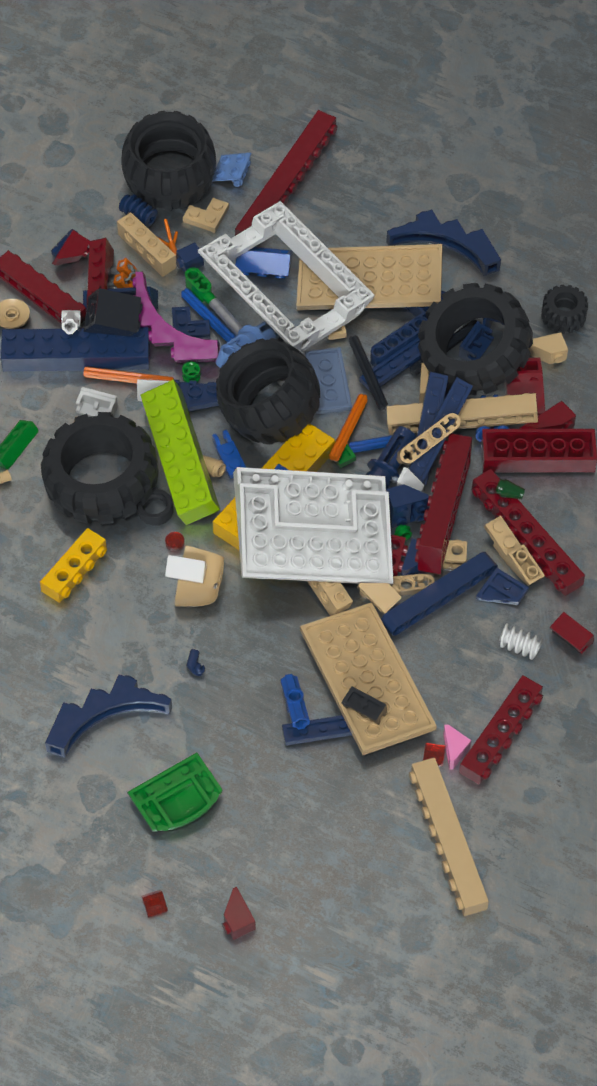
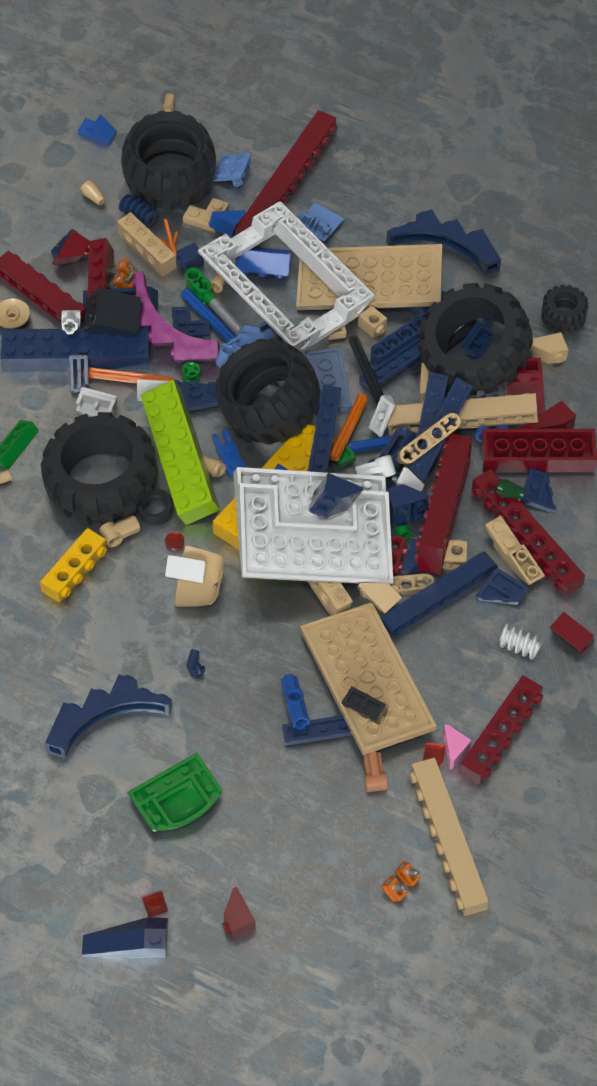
none -> tile [69,354,89,392]
none -> blue slope [78,115,117,145]
none -> tan cone [81,180,106,206]
none -> dark blue wedge [82,917,168,959]
none -> tan piece [99,515,141,547]
none -> tan pin [161,93,175,112]
none -> blue slope [208,210,246,238]
none -> tan bush [210,271,227,293]
none -> medium blue hinge [298,203,344,242]
none -> dark blue plate [308,385,342,473]
none -> dark blue slope [309,473,364,518]
none -> white piece [355,455,396,477]
none -> tan brick [358,305,387,339]
none -> nougat piece [363,751,387,792]
none -> white slope [368,395,395,437]
none -> orange piece [381,861,421,902]
none -> dark blue wing [520,468,556,514]

